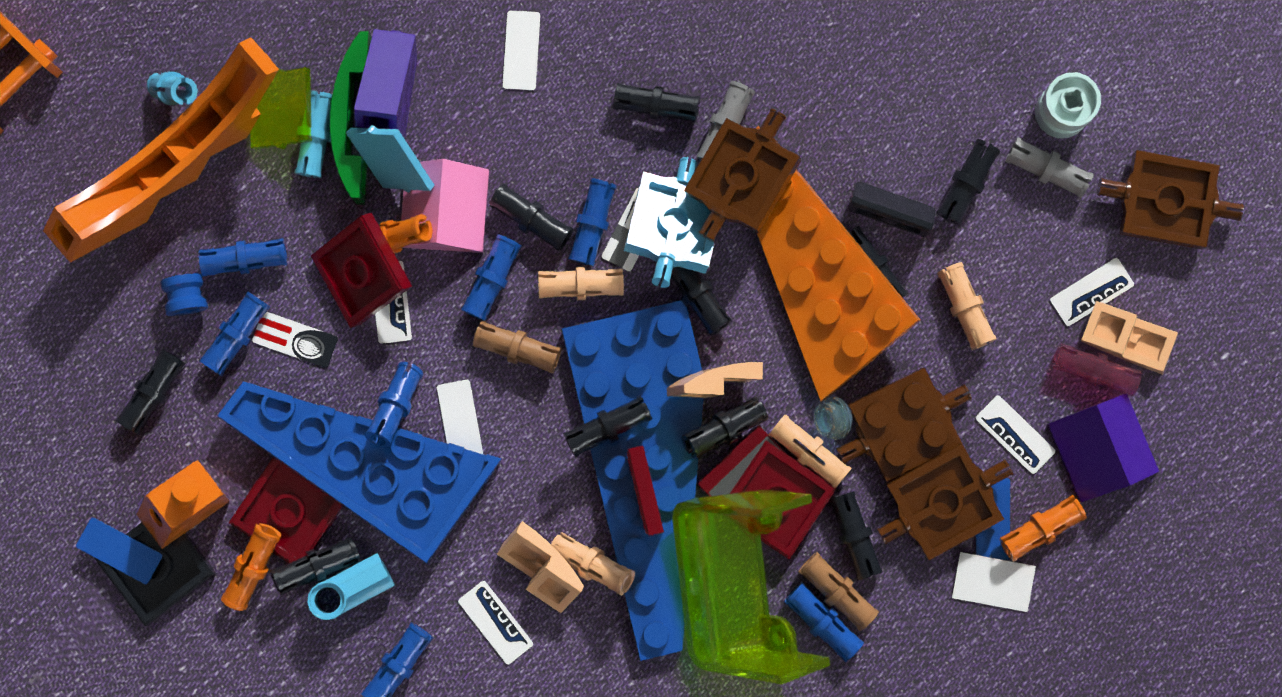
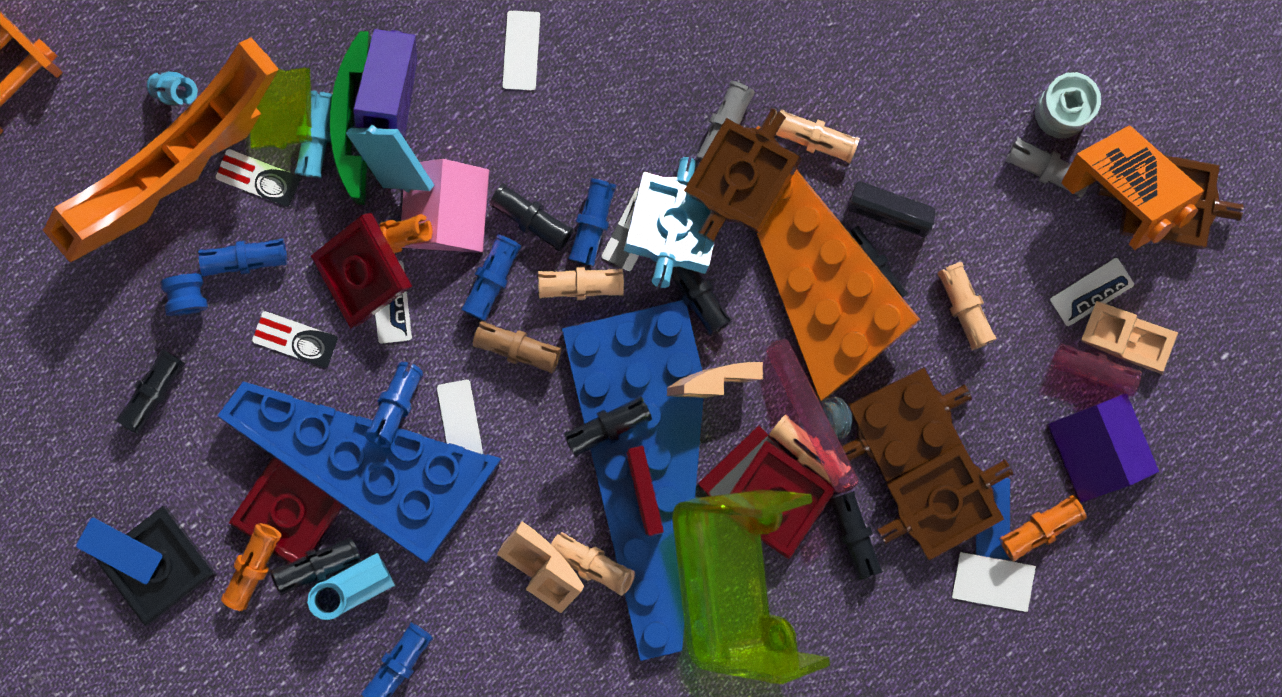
orange torso [137,460,229,549] -> none
blue pin [199,291,270,376] -> none
white sticker [458,581,533,664] -> none
black pin [613,83,700,123] -> none
black pin [682,396,768,459] -> none
blue pin [783,583,864,662] -> none
medium nougat pin [798,552,879,631] -> none
black pin [936,139,1000,225] -> none
white sticker [976,395,1055,474] -> none
none -> sticker [216,149,301,207]
none -> clear pink axle [766,339,859,493]
none -> light nougat pin [775,109,860,164]
none -> orange panel [1061,125,1204,250]

